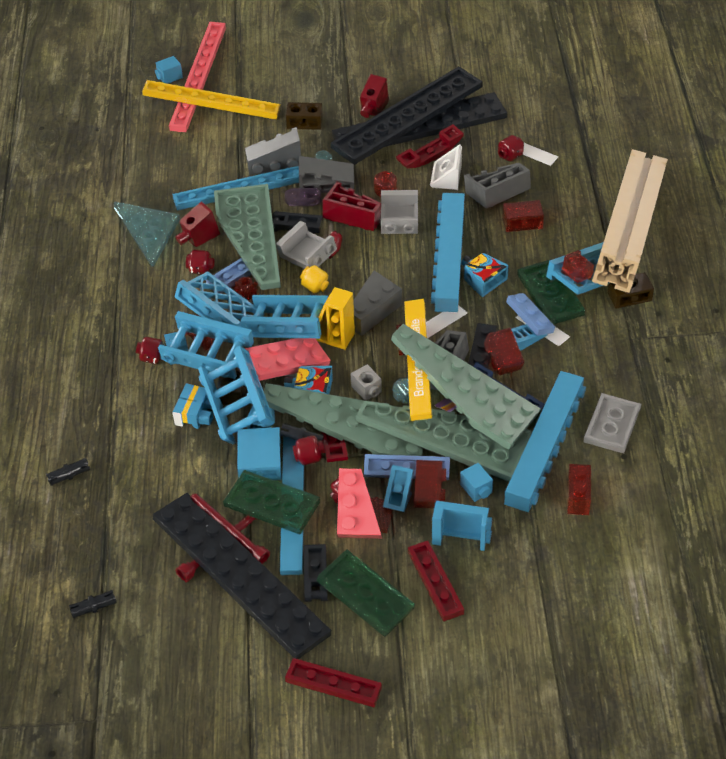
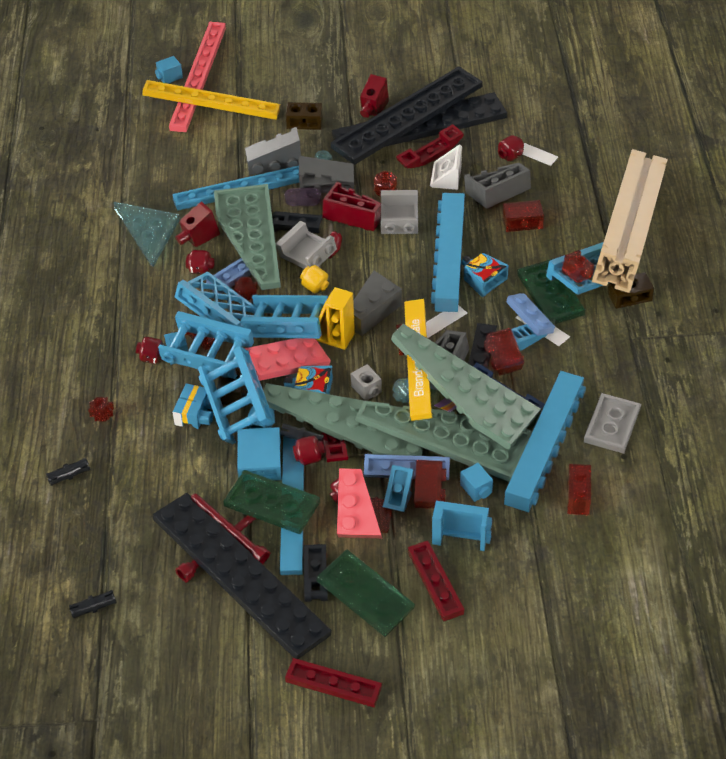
none -> clear red gear [88,397,114,422]

